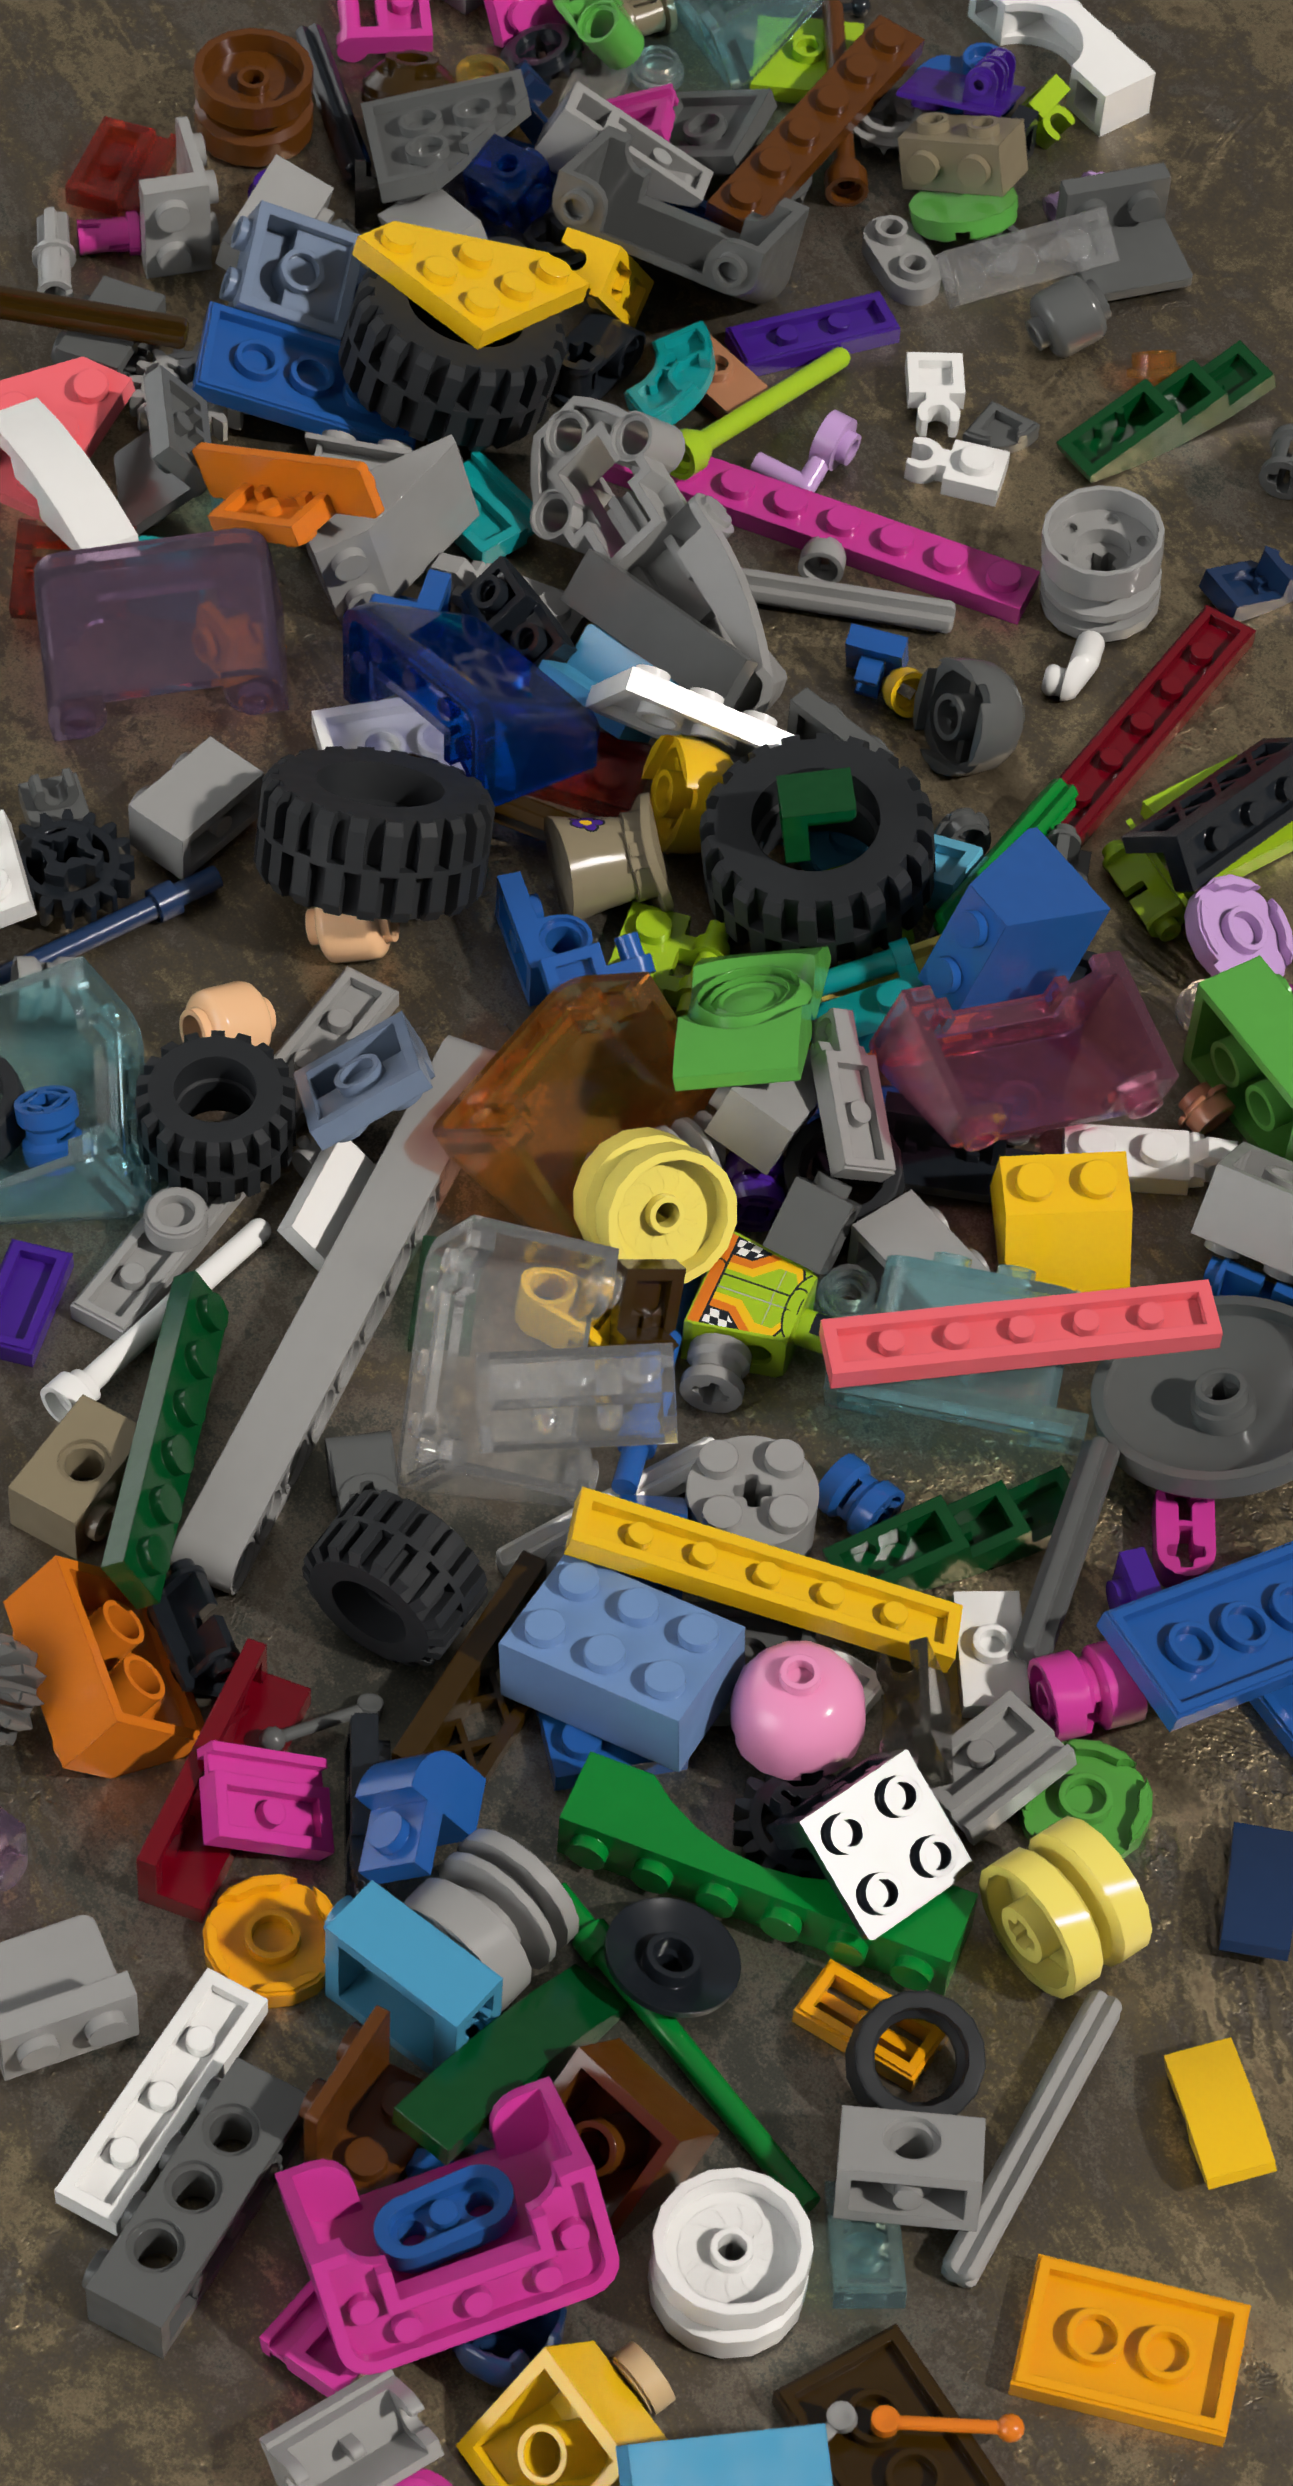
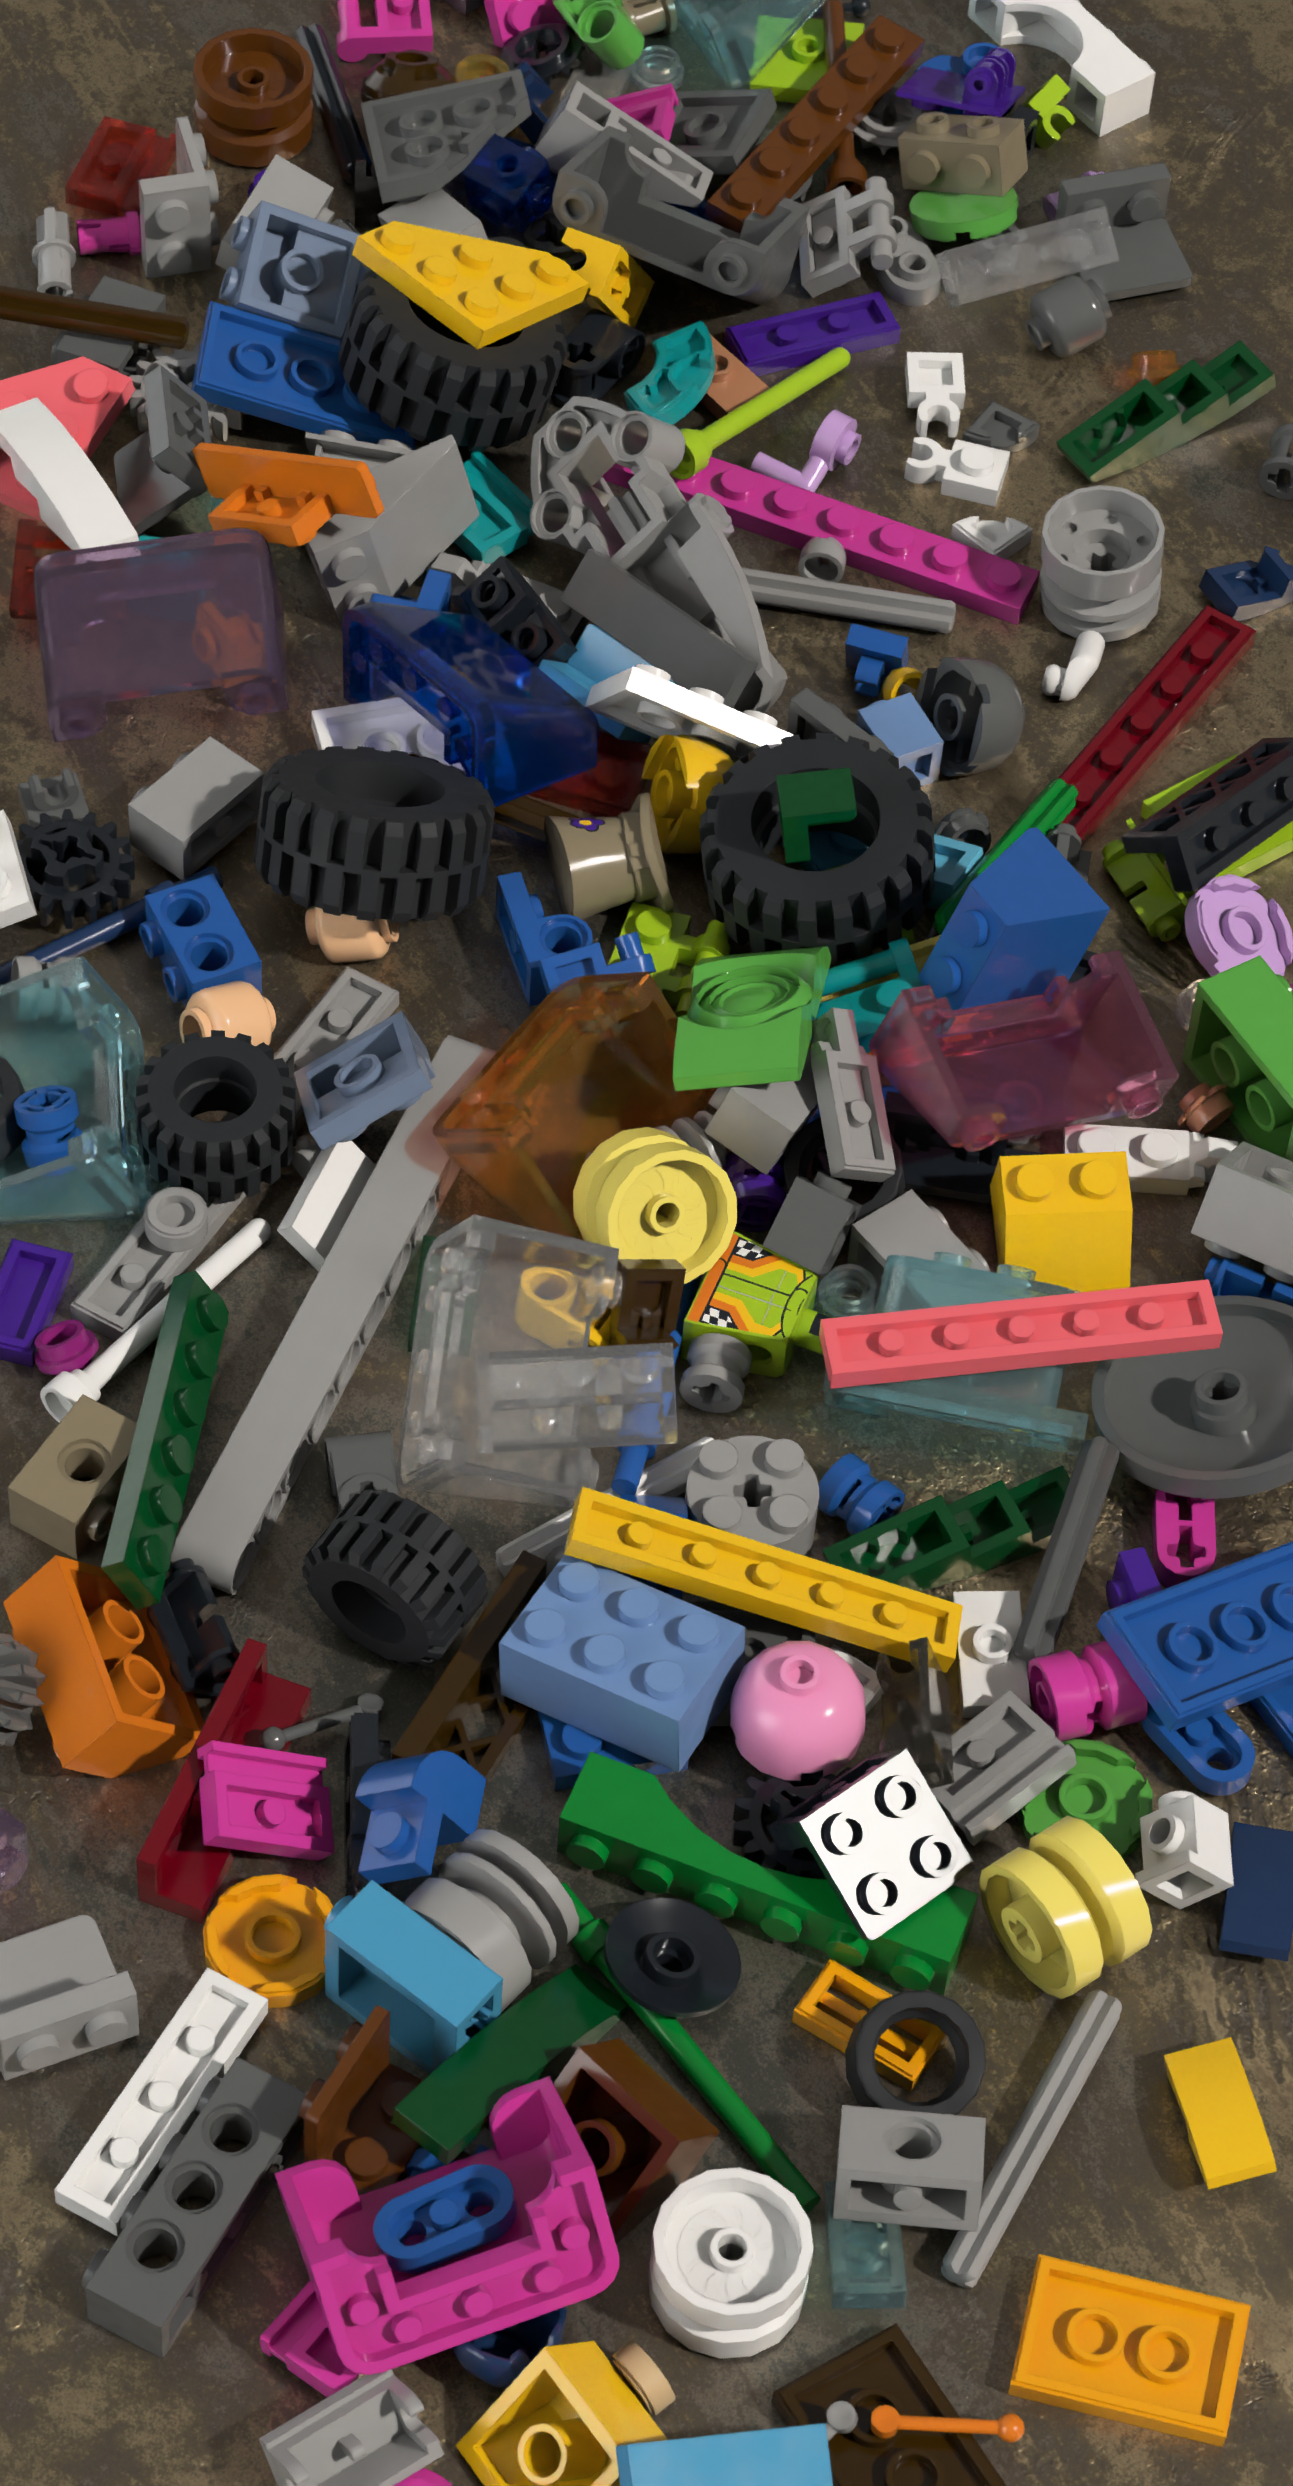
none -> magenta plate [34,1320,99,1376]
none -> blue brick [139,874,262,1008]
none -> light grey plate [799,176,897,298]
none -> medium blue brick [856,692,944,786]
none -> white tile [950,516,1033,559]
none -> white brick [1135,1791,1234,1909]
none -> blue plate [1141,1700,1255,1796]

